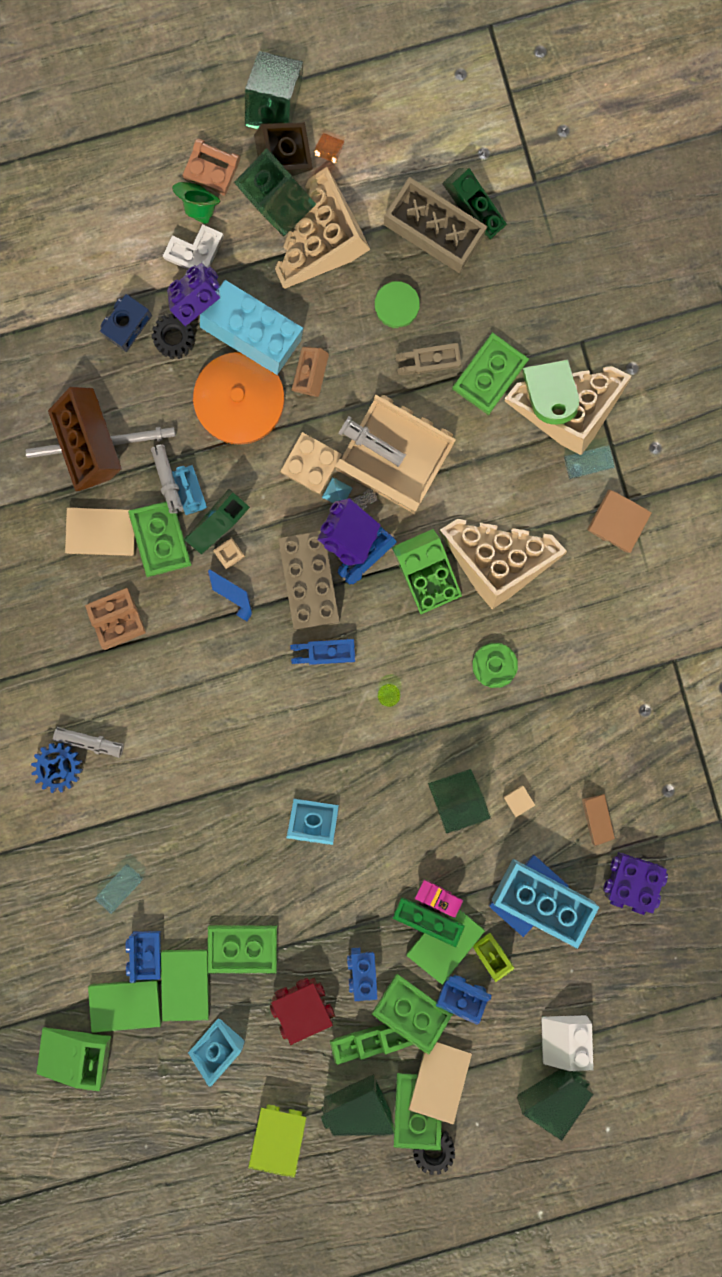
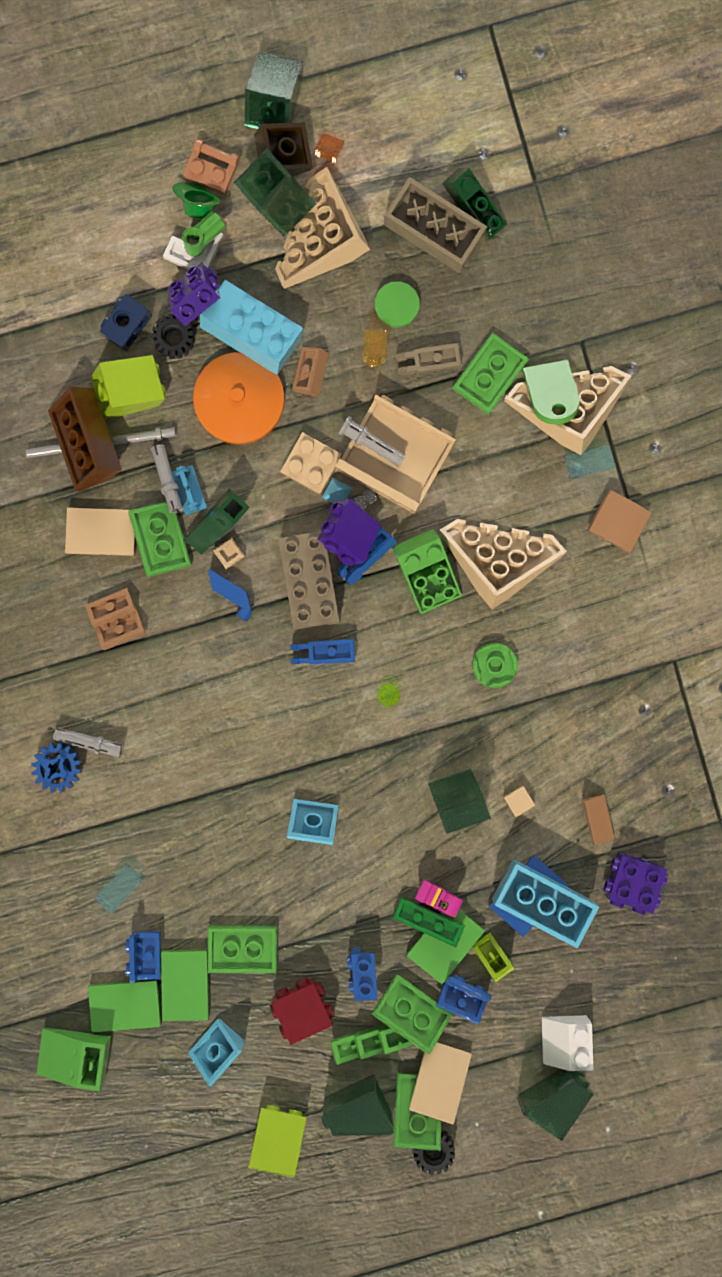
none -> lime slope [90,355,166,421]
none -> bright green piece [182,211,226,257]
none -> clear yellow brick [363,329,388,366]

